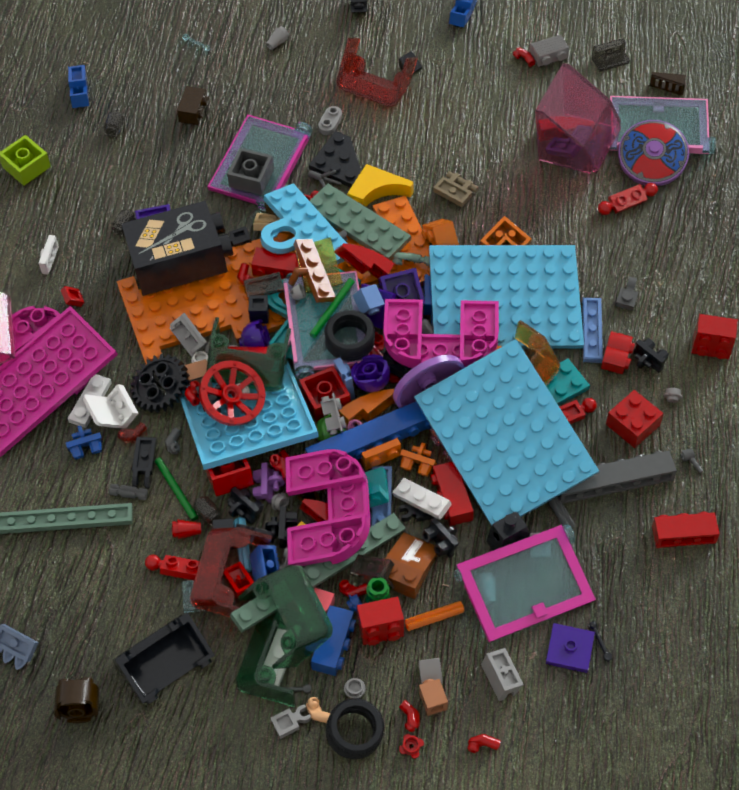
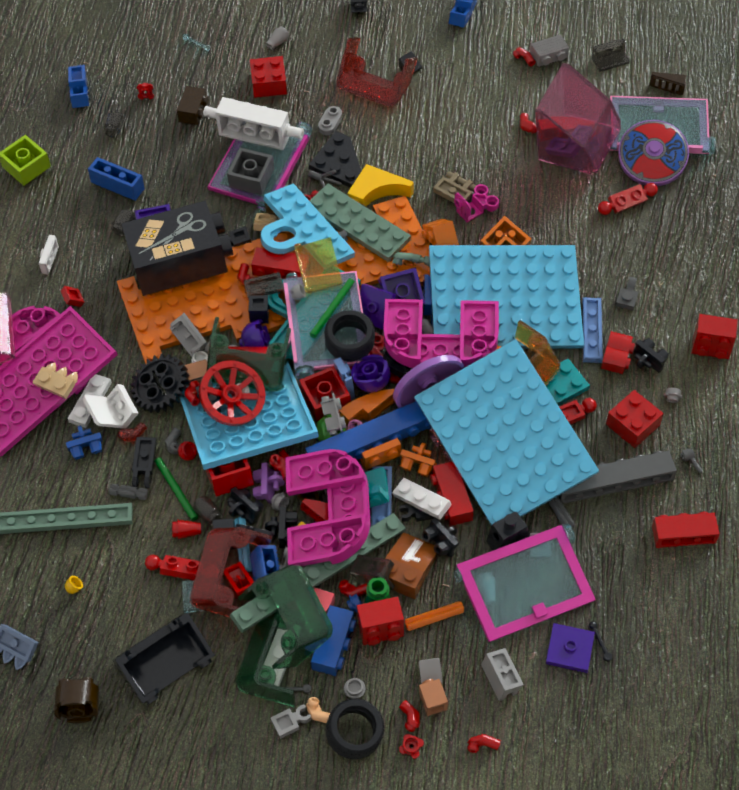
plate [288,239,335,303] -> none
red slope [334,243,395,279] -> none
medium blue brick [352,284,385,316] -> none
none -> tan plate [32,362,78,399]
none -> yellow hinge [65,576,83,594]
none -> blue brick [88,157,145,201]
none -> red plate [137,83,154,99]
none -> red plate [178,441,197,461]
none -> white brick [203,97,304,150]
none -> red brick [250,56,287,98]
none -> dark pink piece [454,184,499,223]
none -> red arm [520,113,538,134]

